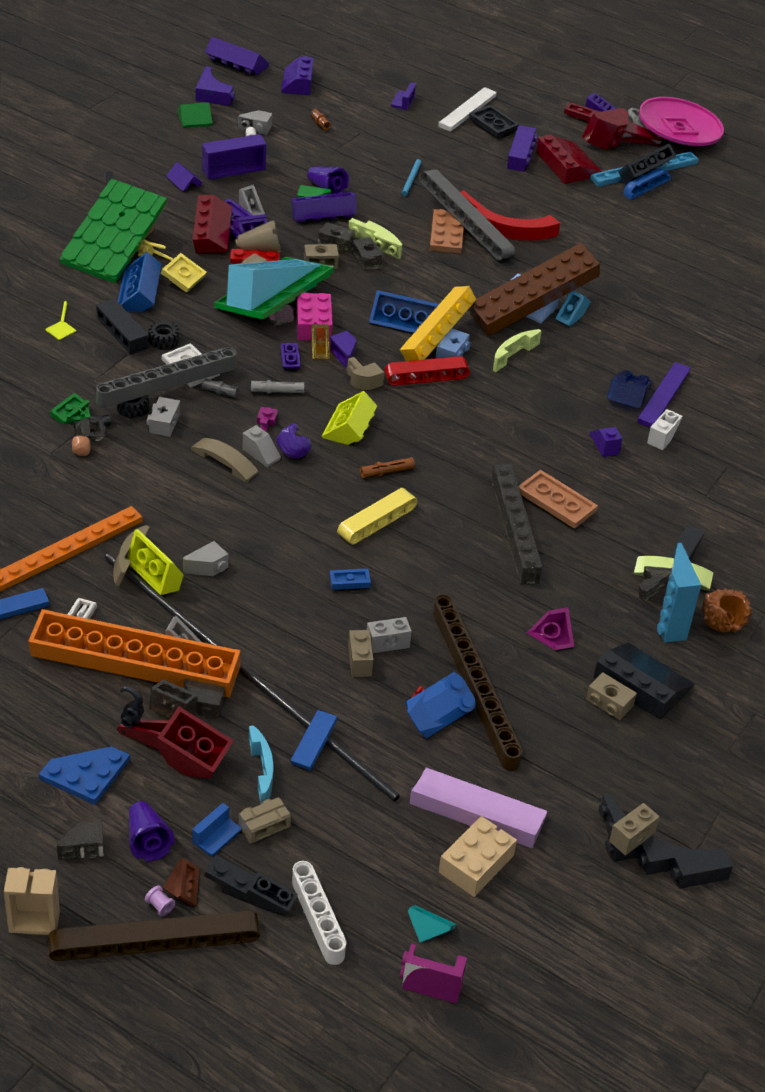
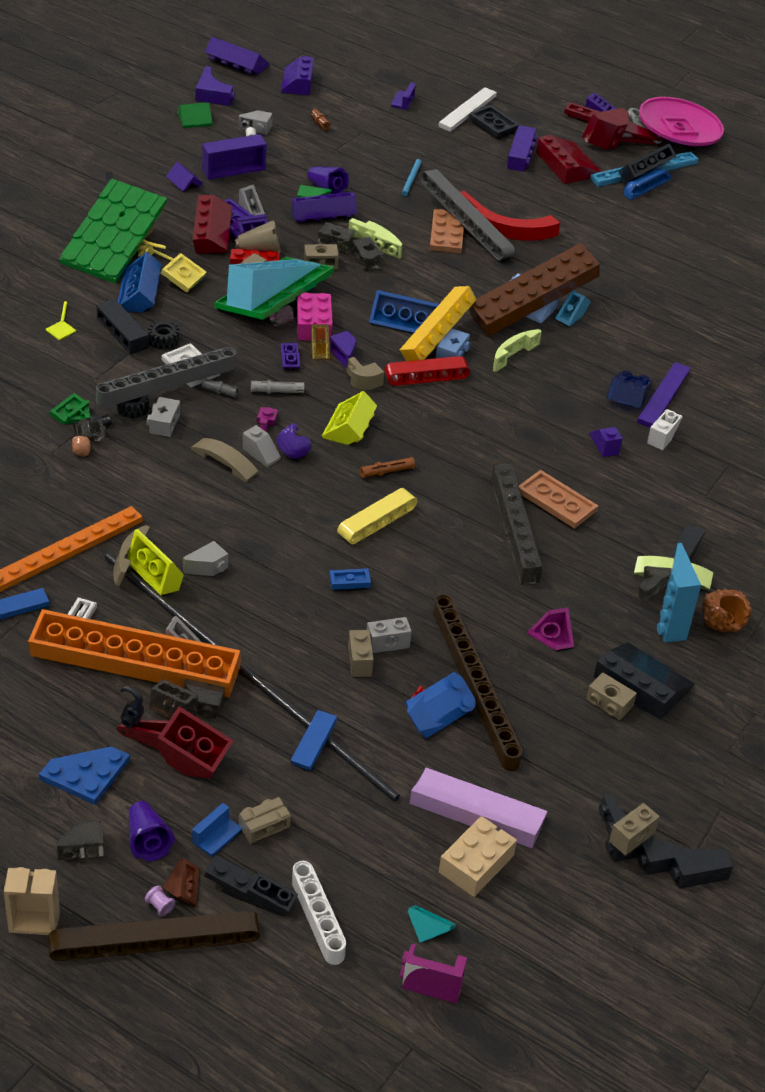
medium azure slope [249,726,273,805] -> none

